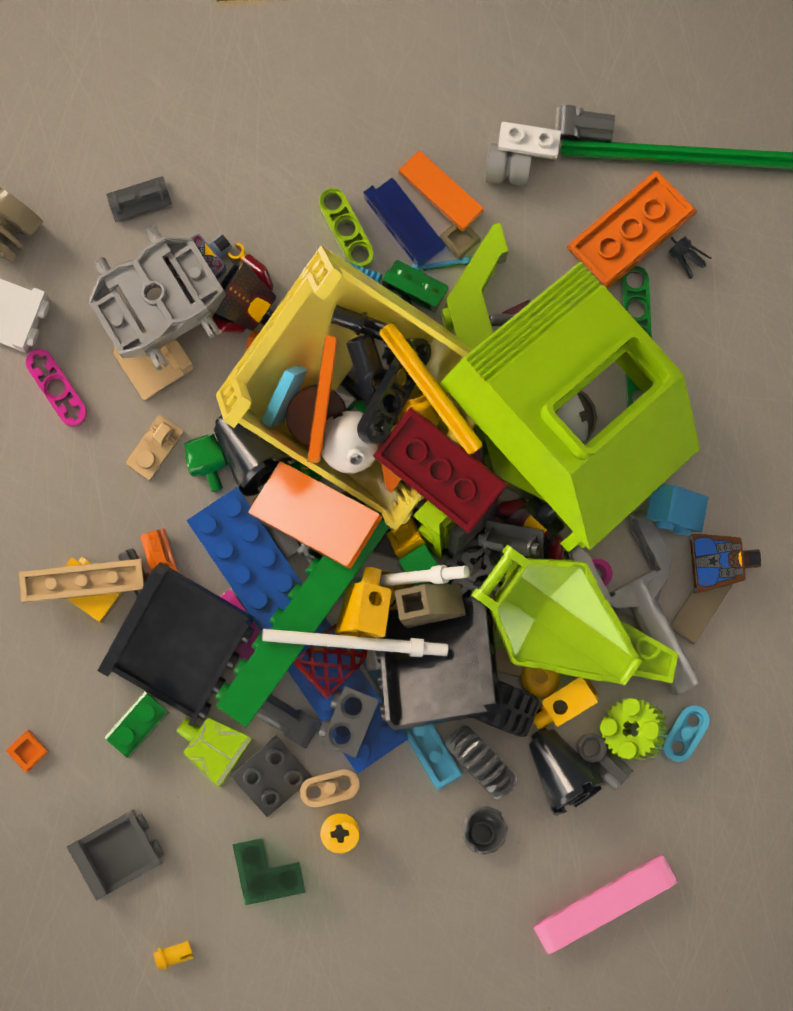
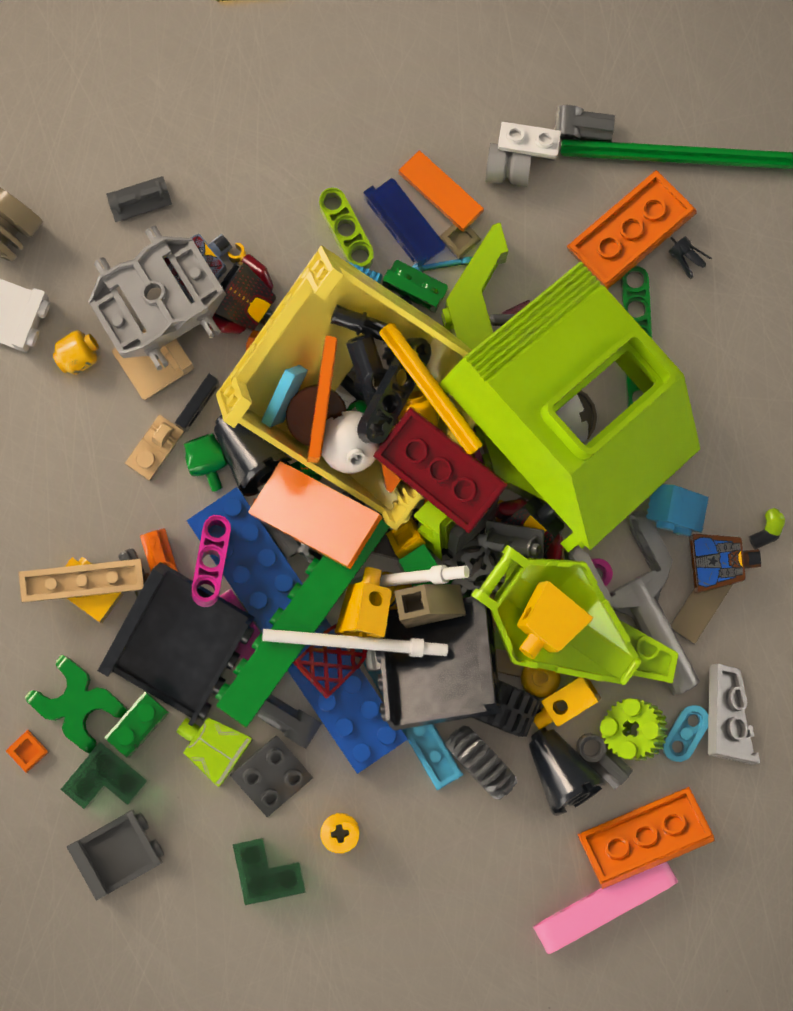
dark pink beam [26,349,87,427] -> none
yellow pin [153,940,194,971] -> none
tan plate [300,769,360,808] -> none
dark grey brick [318,686,379,758] -> none
dark grey hair [461,806,508,855] -> none
none -> green piece [25,654,128,754]
none -> yellow head [53,330,99,375]
none -> clear green brick [60,742,150,809]
none -> black tile [175,373,219,432]
none -> dark pink beam [192,515,231,607]
none -> yellow torso [517,581,593,660]
none -> orange tile [578,787,715,889]
none -> light grey wing [708,664,760,764]
none -> arm [749,508,785,550]

